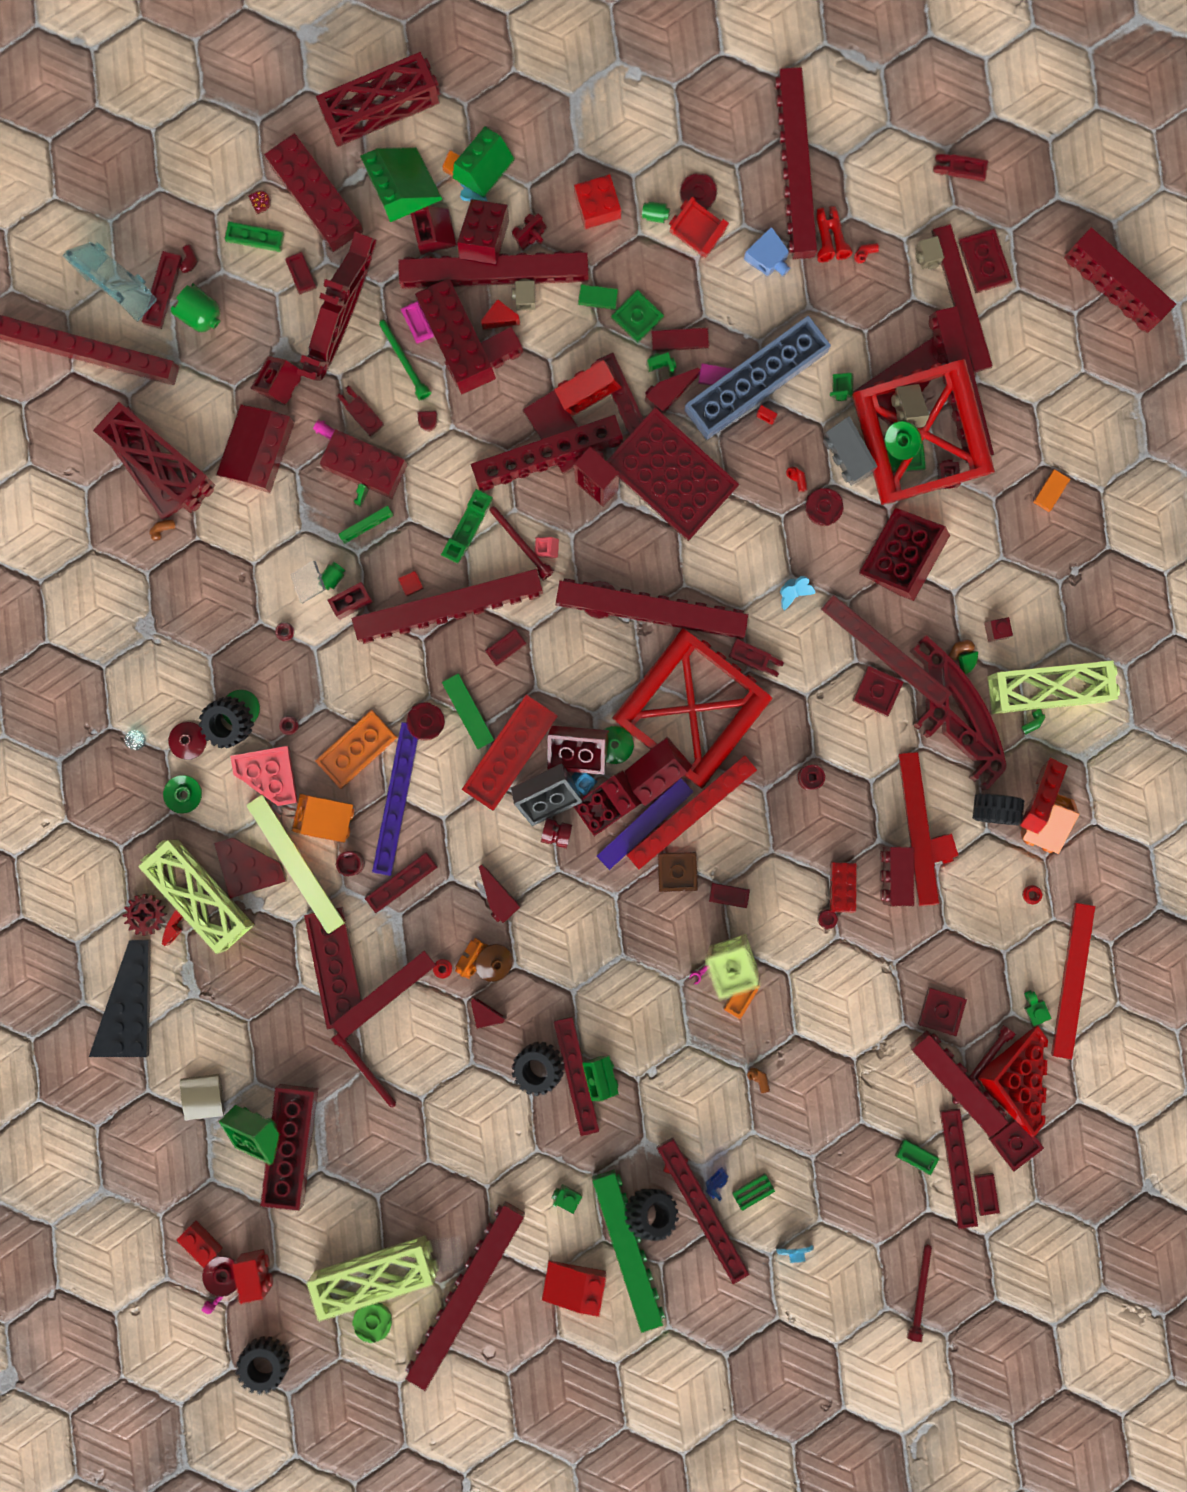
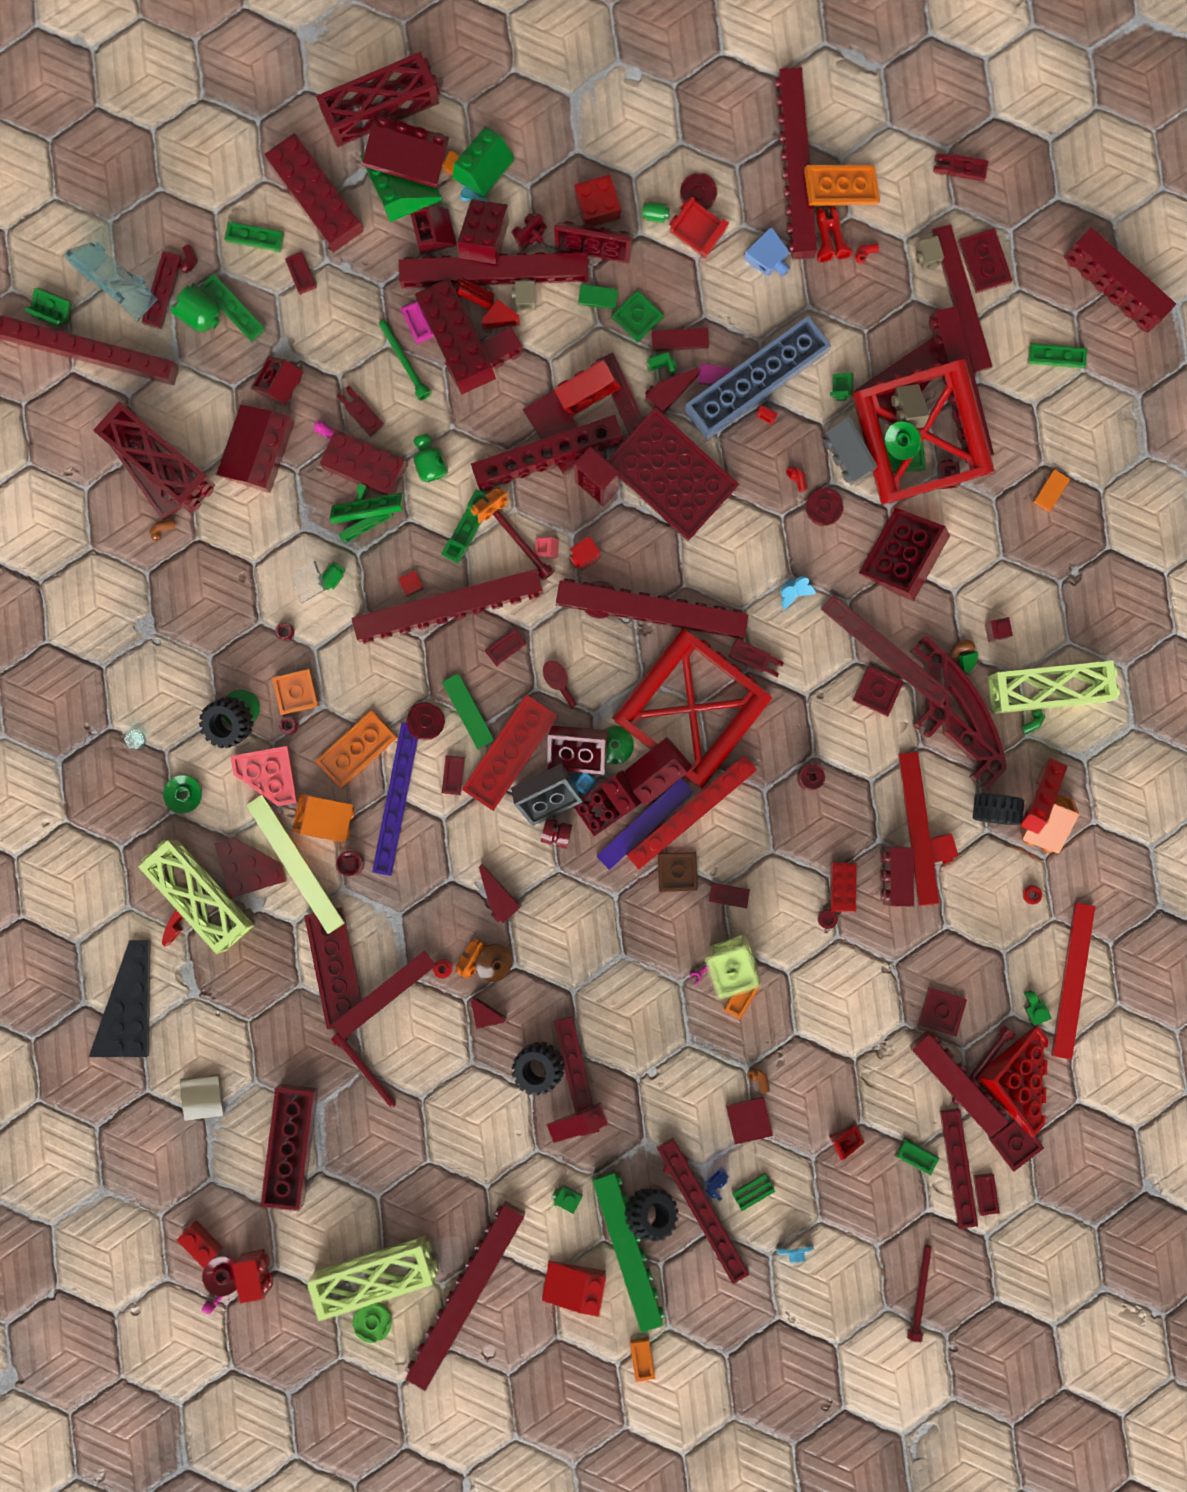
dark red gear [123,894,167,936] -> none
dark red dish [168,722,207,760] -> none
green slope [218,1105,279,1165] -> none
black tyre [236,1336,290,1395] -> none
dark red tile [248,191,271,215] -> none
dark red piece [296,232,377,381] -> none
dark red brick [327,582,373,620] -> none
dark red tile [364,852,438,914] -> none
dark red tile [418,411,438,432] -> none
green brick [582,1056,619,1101] -> none
none -> green bracket [25,287,72,326]
none -> green plate [200,273,265,343]
none -> orange plate [272,669,319,715]
none -> green tile [330,492,405,524]
none -> dark red slope [362,114,449,188]
none -> green piece [413,433,448,482]
none -> dark red tile [442,755,465,795]
none -> red tile [457,277,494,310]
none -> orange hinge [470,487,508,524]
none -> dark red piece [543,661,578,709]
none -> dark red slope [546,1102,608,1143]
none -> dark red slope [554,221,633,263]
none -> red brick [570,536,600,571]
none -> orange tile [630,1337,655,1382]
none -> dark red tile [726,1097,773,1145]
none -> orange plate [804,165,880,205]
none -> red slope [829,1125,865,1160]
none -> green tile [1028,343,1087,368]

